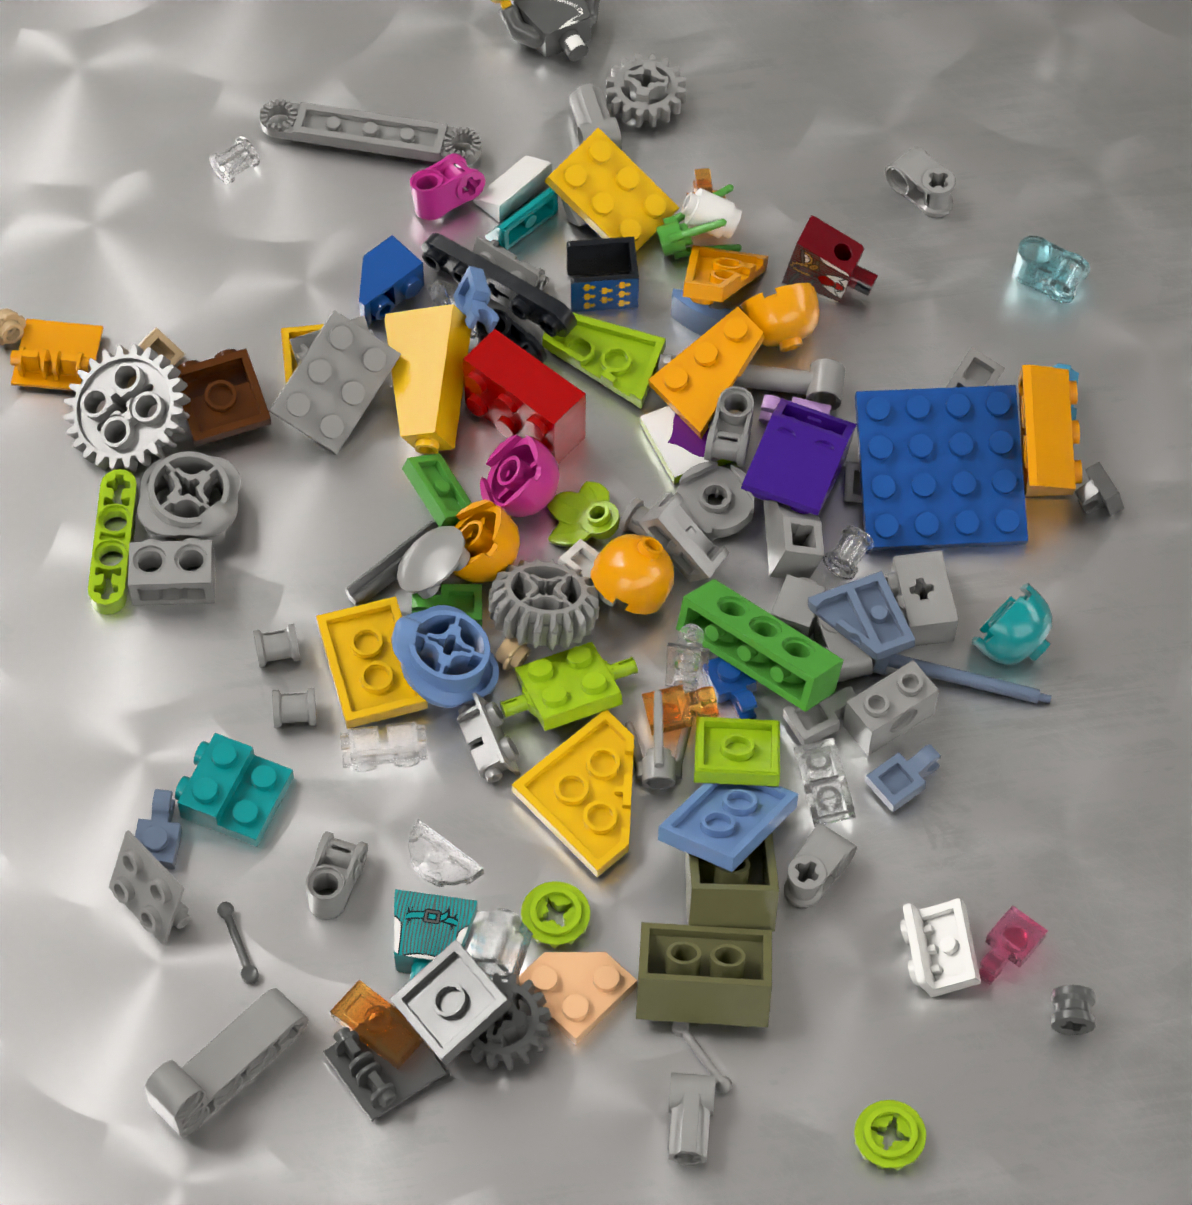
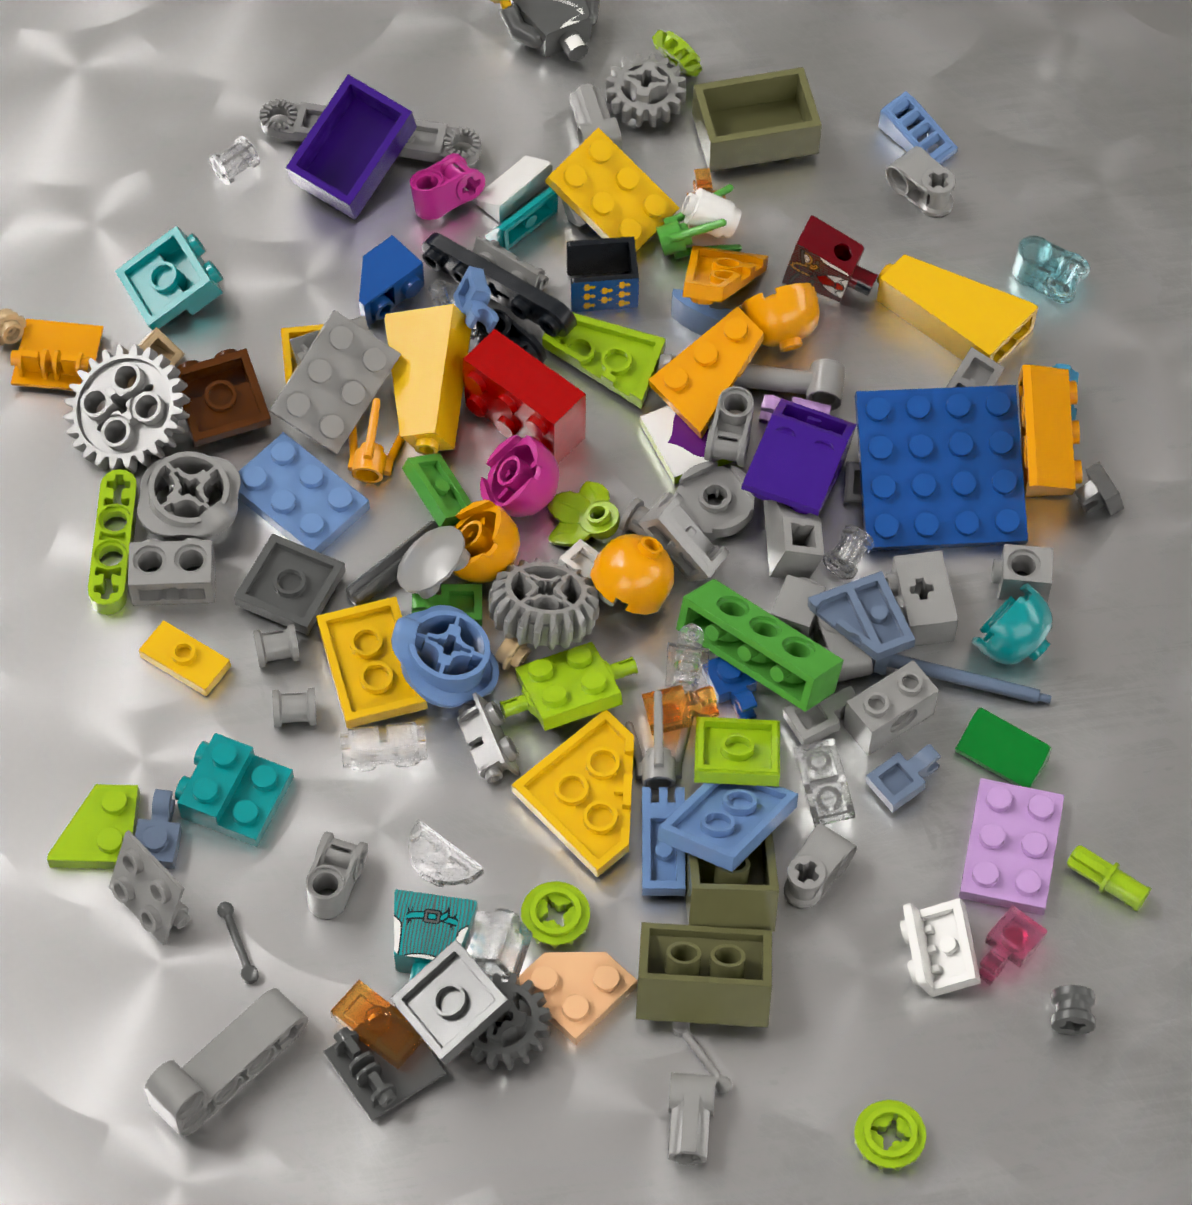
none -> lime wing [47,784,140,869]
none -> teal plate [115,226,223,330]
none -> yellow plate [139,620,231,697]
none -> dark grey plate [234,533,346,635]
none -> medium blue plate [238,432,370,553]
none -> dark purple piece [285,74,417,220]
none -> light orange plant [347,398,405,483]
none -> medium blue hinge [642,787,686,896]
none -> lime gear [652,30,703,77]
none -> olive piece [692,67,822,172]
none -> yellow slope [877,254,1038,364]
none -> medium blue slope [878,91,958,164]
none -> green slope [955,707,1052,788]
none -> lavender plate [959,778,1064,915]
none -> light grey brick [991,544,1053,602]
none -> lime axle [1067,845,1152,912]

